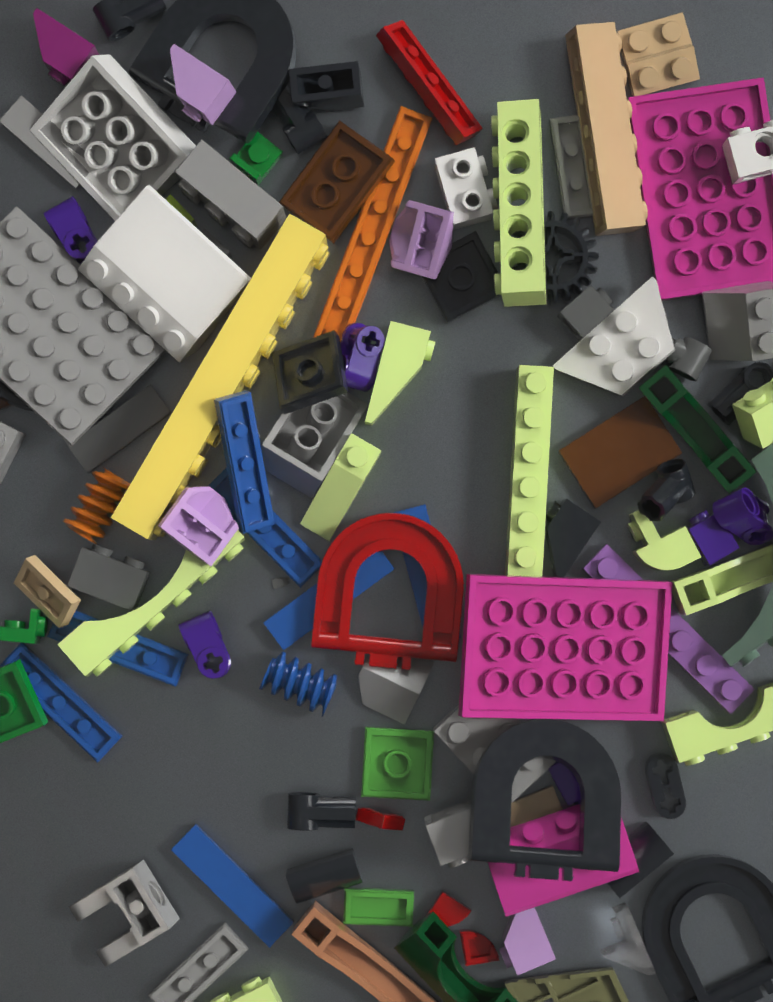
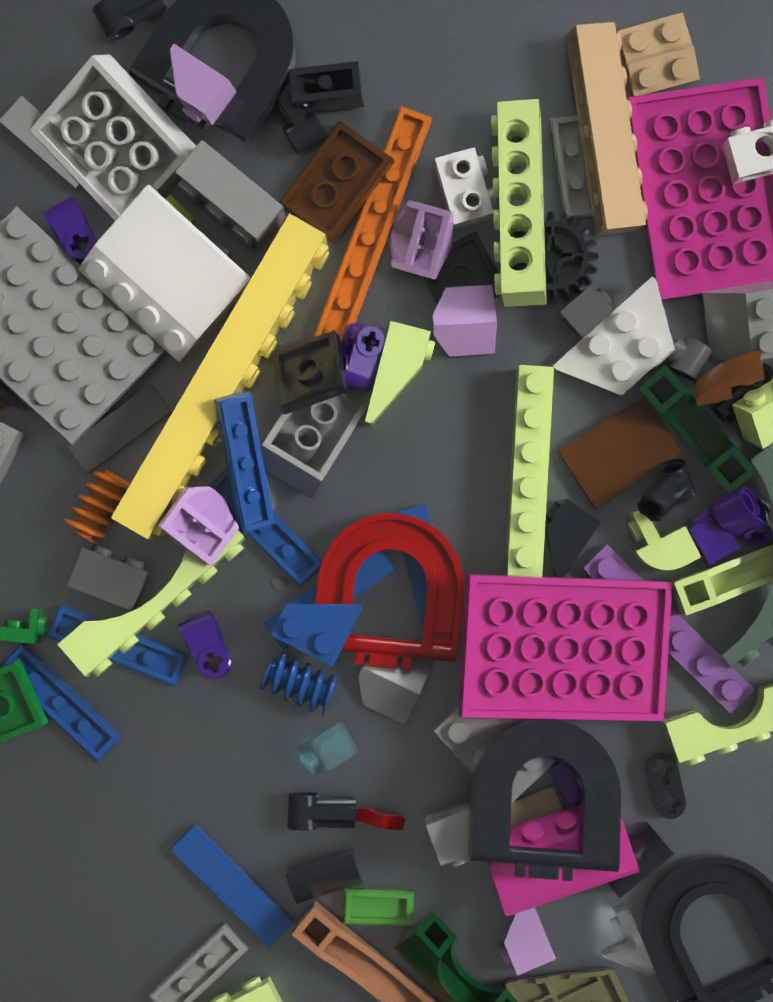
tan plate [14,555,81,628] -> none
magenta slope [33,8,99,86] -> none
light grey brick [69,860,180,967] -> none
green bracket [229,131,283,186] -> none
yellowish green slope [300,433,381,542] -> none
bright green tile [361,726,434,801] -> none
red plate [376,20,483,145] -> none
red tile [425,890,471,927] -> none
red tile [460,929,500,966] -> none
none -> blue wing [270,604,363,667]
none -> clear light blue bracket [297,722,360,777]
none -> lavender slope [432,285,497,357]
none -> dark orange slope [695,350,764,406]

